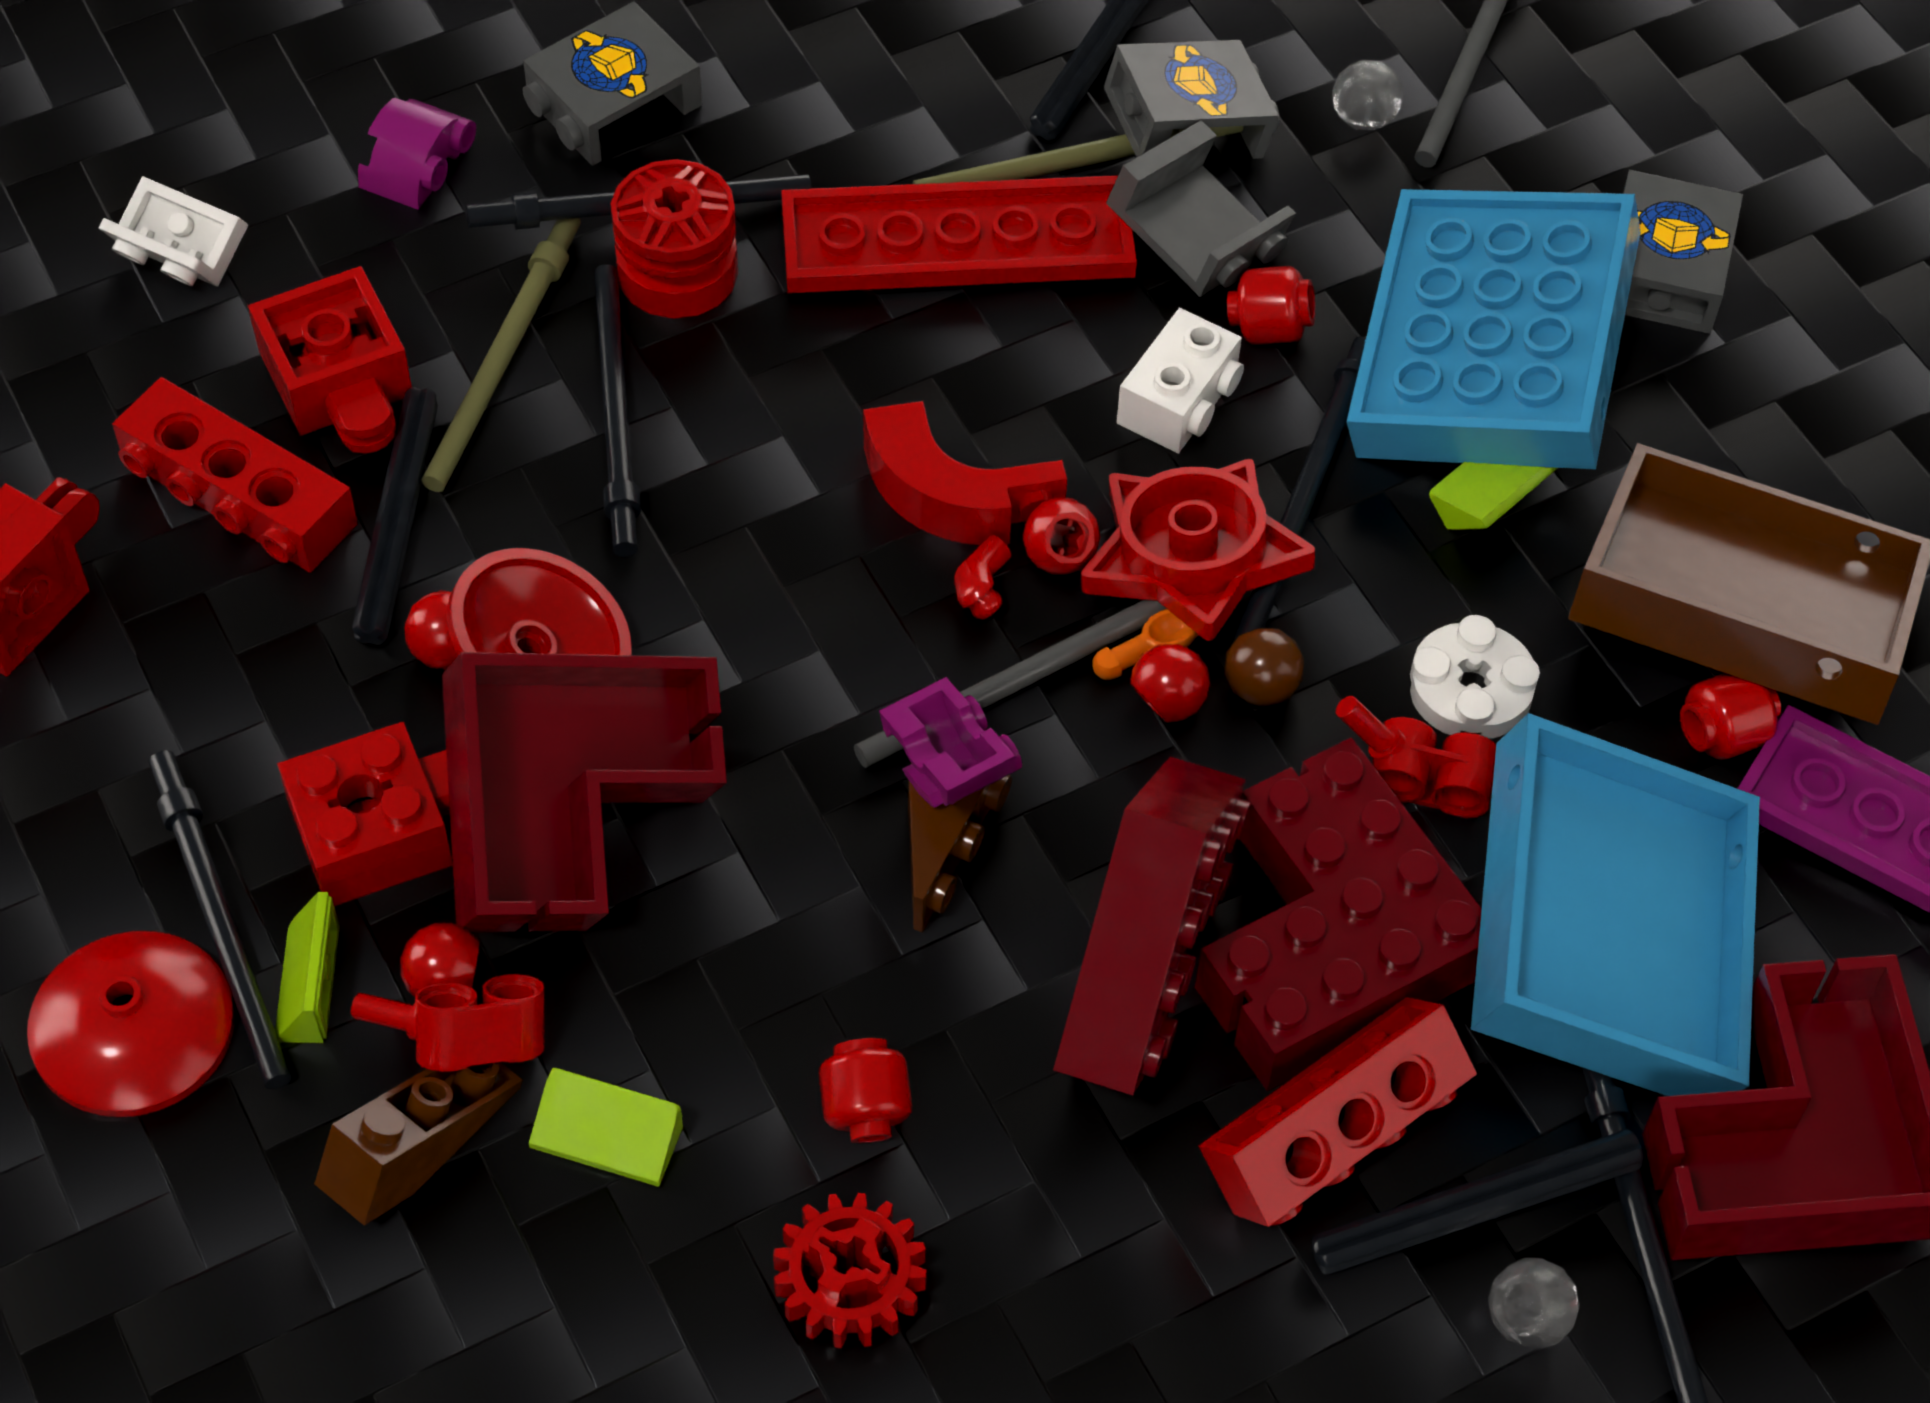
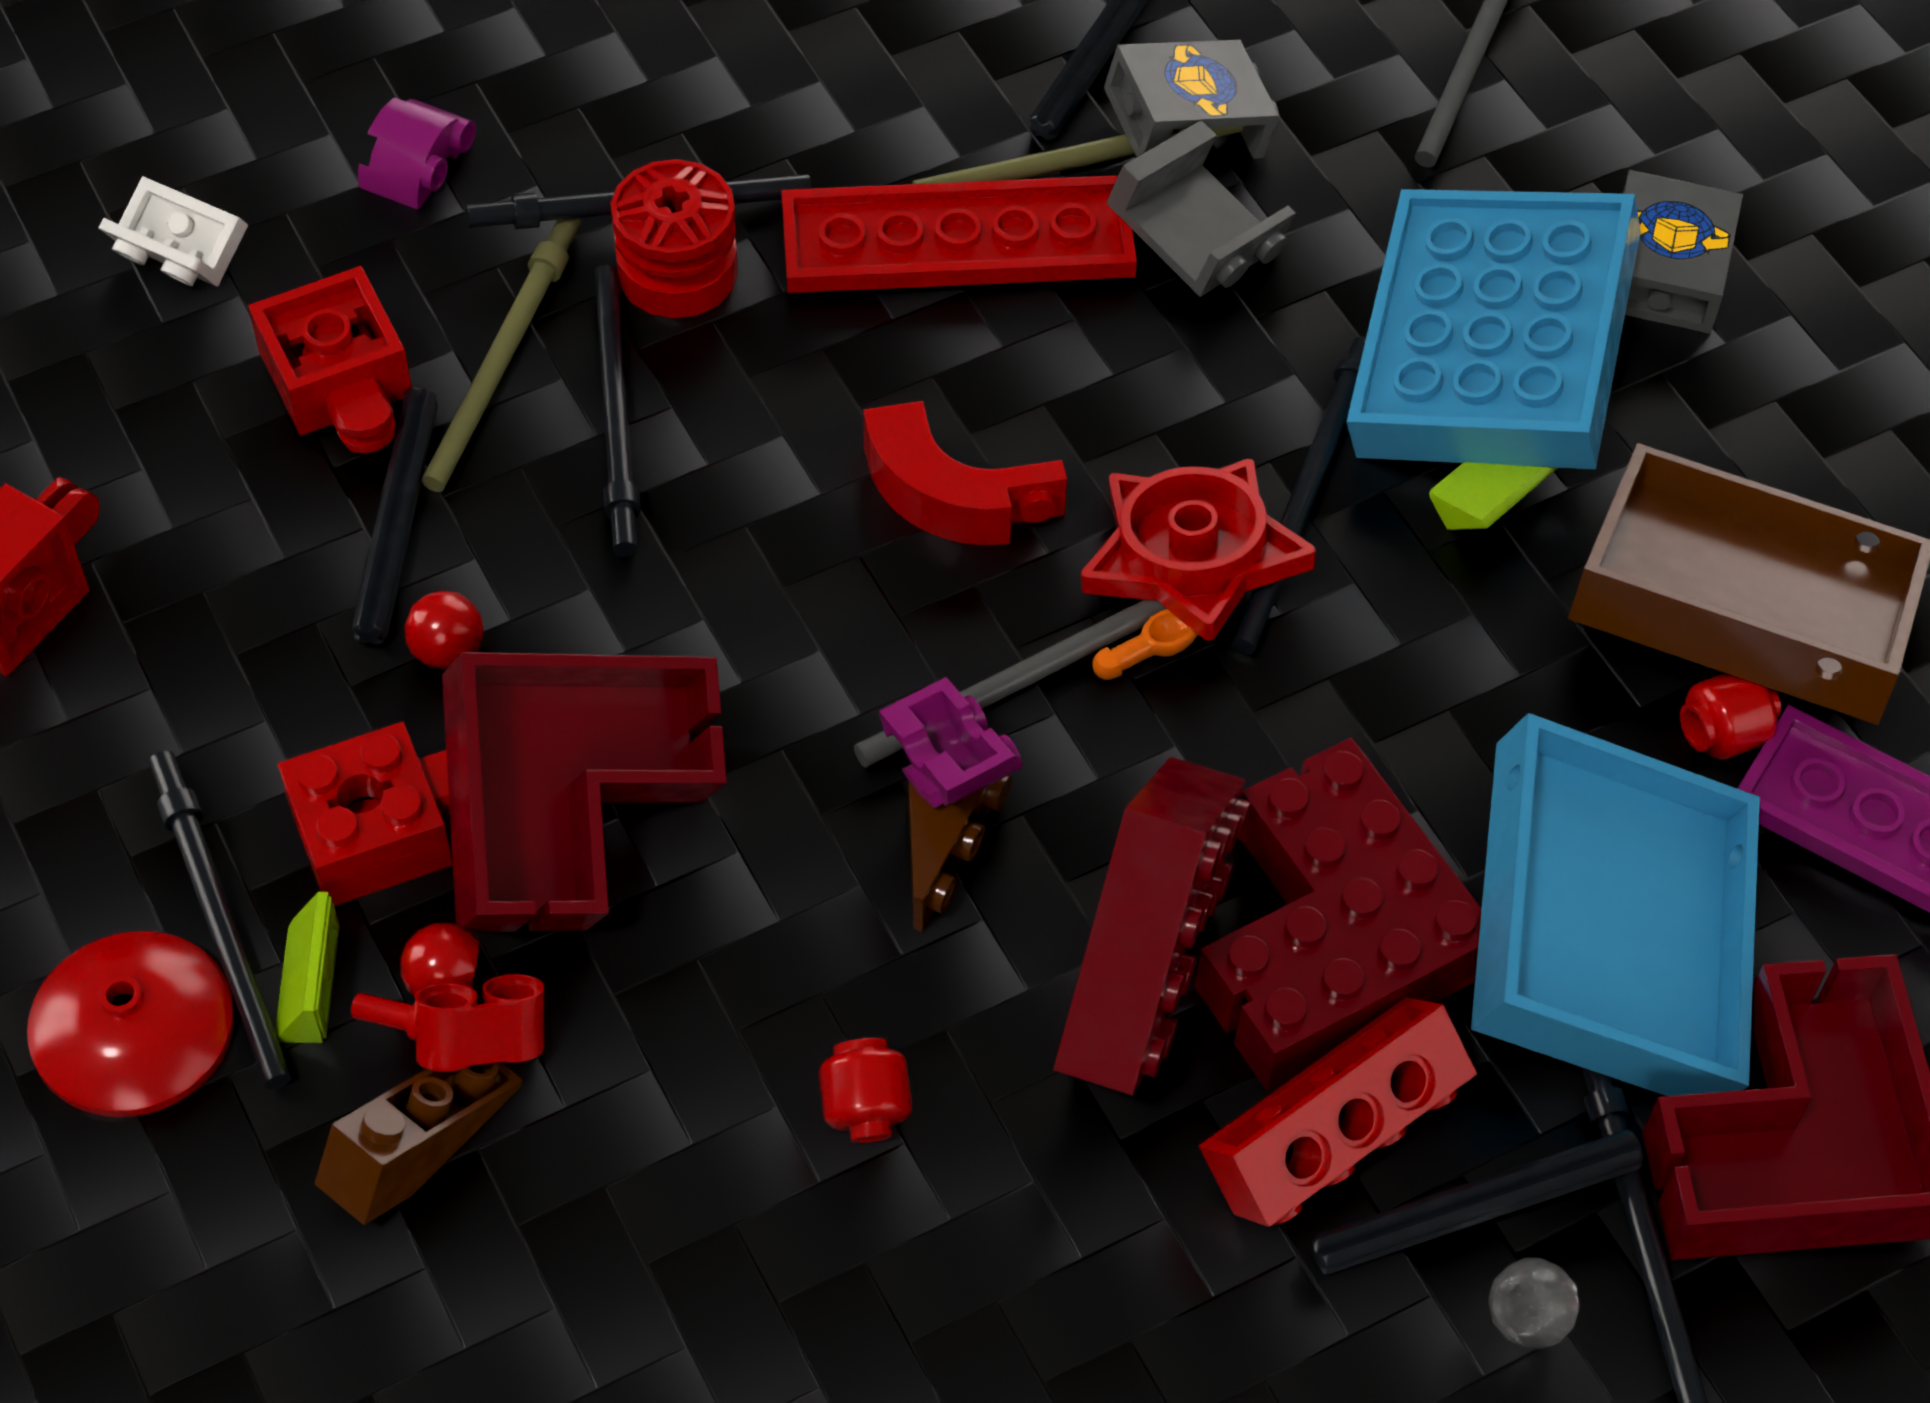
red brick [112,377,358,573] -> none
red dish [447,548,632,655] -> none
dark grey panel [523,1,702,166] -> none
lime slope [529,1068,683,1187] -> none
red gear [773,1192,927,1348] -> none
red arm [954,535,1011,620] -> none
red piece [1023,497,1101,575] -> none
white brick [1116,307,1244,454] -> none
red piece [1130,644,1210,723] -> none
reddish brown piece [1224,628,1304,706] -> none
red head [1227,266,1316,345] -> none
clear piece [1332,59,1403,130] -> none
red beam [1336,696,1496,818] -> none
white plate [1410,615,1540,739] -> none

